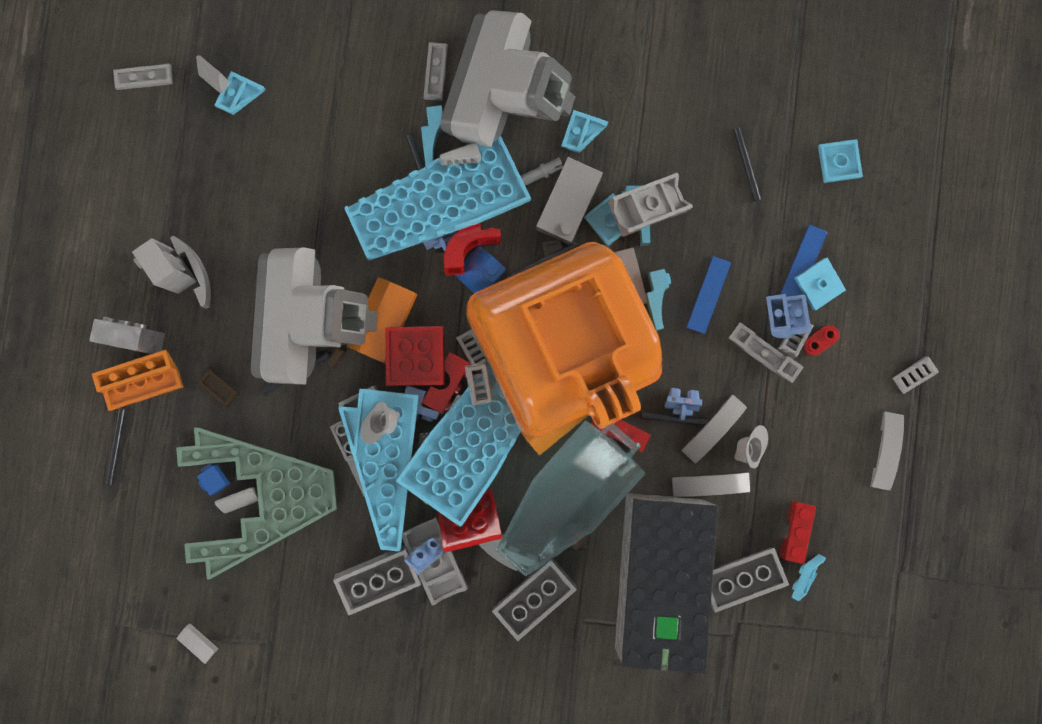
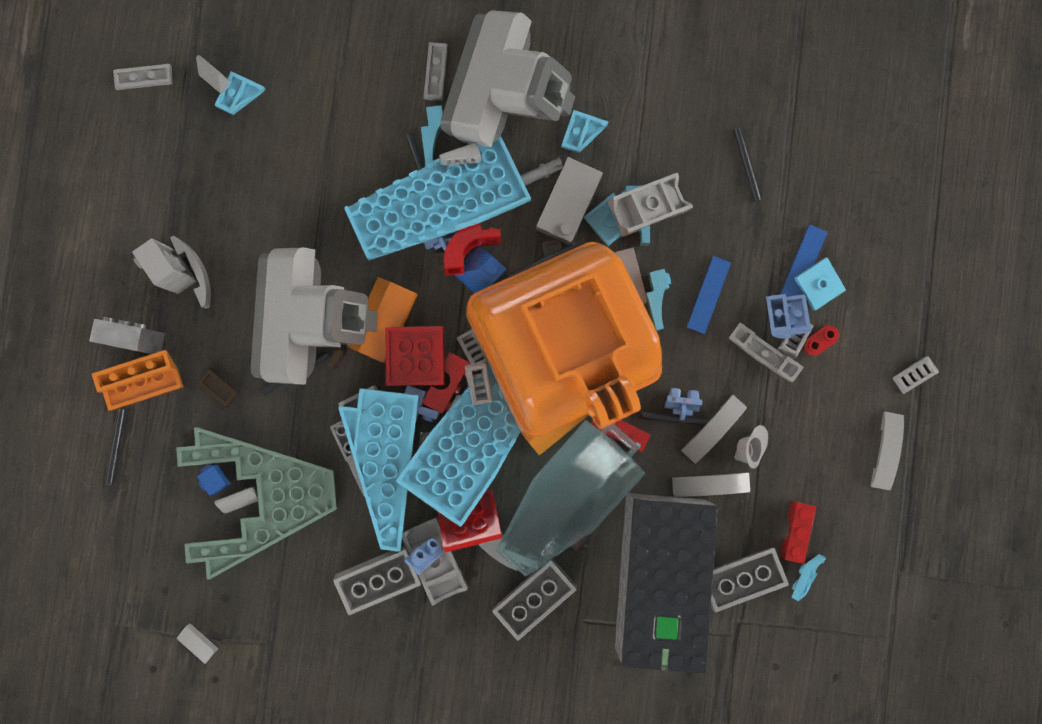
light grey piece [361,402,400,445] -> none
medium azure plate [818,139,863,183] -> none

